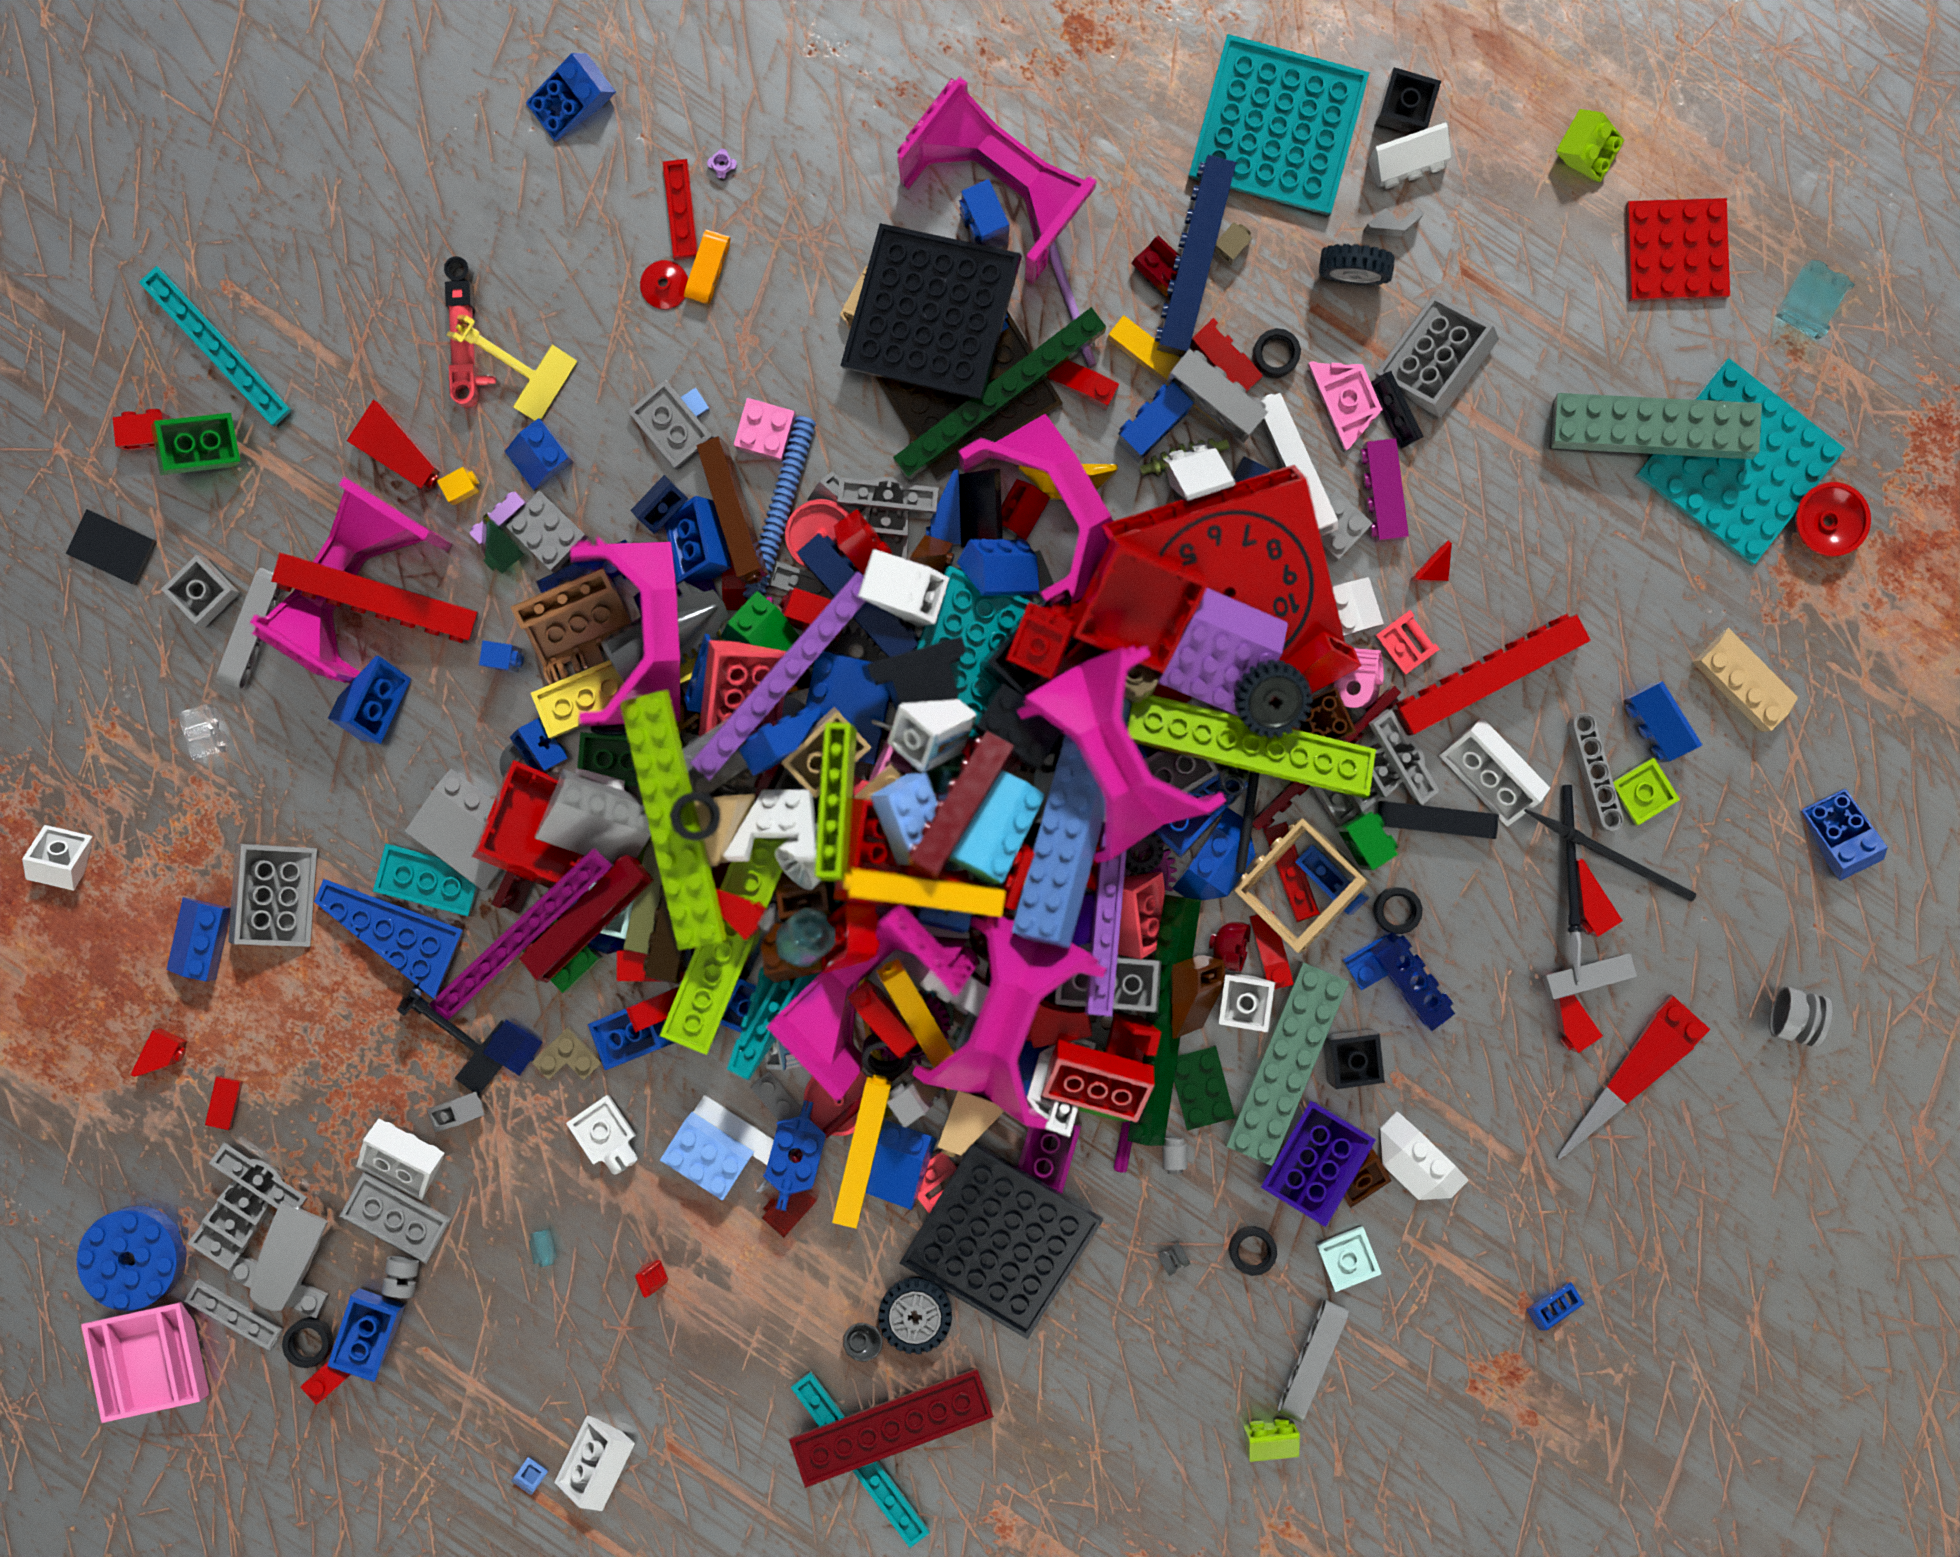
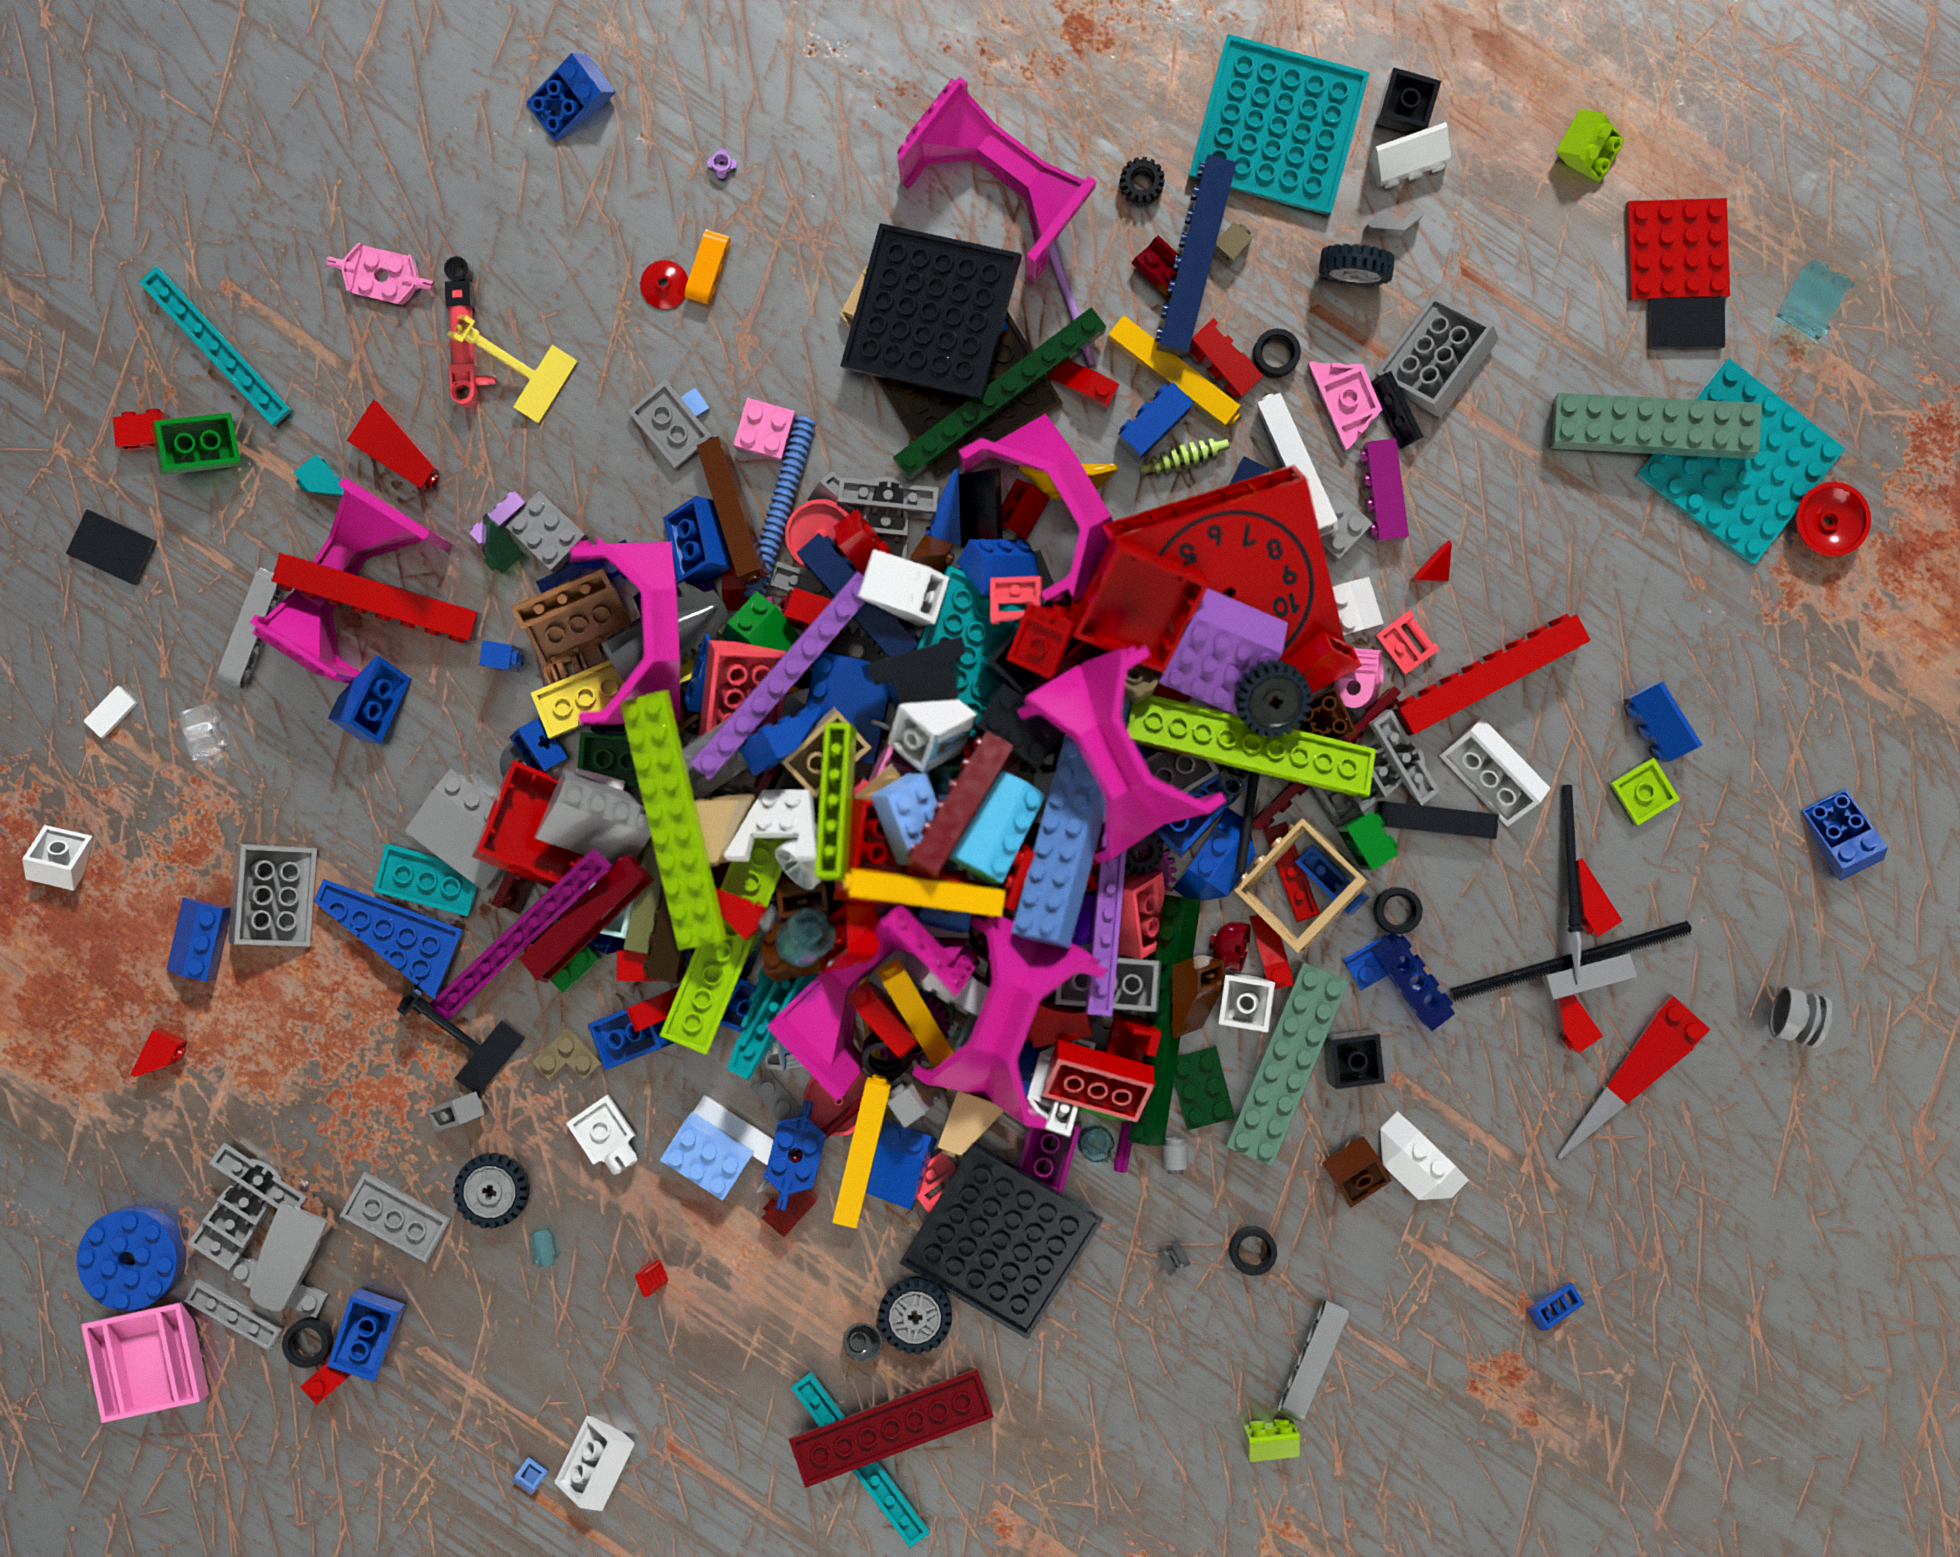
light grey brick [161,554,240,627] -> none
red tile [205,1076,243,1130] -> none
white slope [356,1119,444,1200] -> none
light grey wheel [381,1256,419,1298] -> none
yellow brick [437,467,480,505] -> none
clear blue piece [483,1019,543,1076] -> none
blue slope [504,418,573,491] -> none
dark blue brick [630,475,688,534] -> none
red tile [663,159,698,260] -> none
black tyre [670,792,721,841] -> none
blue brick [959,179,1009,248] -> none
white slope [1163,442,1235,501] -> none
light grey brick [1167,349,1268,443] -> none
dark purple slope [1261,1101,1376,1227] -> none
light aqua plate [1316,1226,1382,1292] -> none
black piece [1524,809,1696,902] -> none
light grey beam [1568,713,1623,831] -> none
tan slope [1692,628,1798,732] -> none
none -> white tile [84,686,138,738]
none -> teal slope [293,454,344,497]
none -> bright pink plate [326,242,435,305]
none -> wheel [453,1153,530,1229]
none -> coral plate [990,576,1042,624]
none -> clear light blue hair [1077,1125,1115,1163]
none -> black tyre [1119,157,1165,206]
none -> black axle [1450,921,1692,1002]
none -> black tile [1649,298,1725,349]

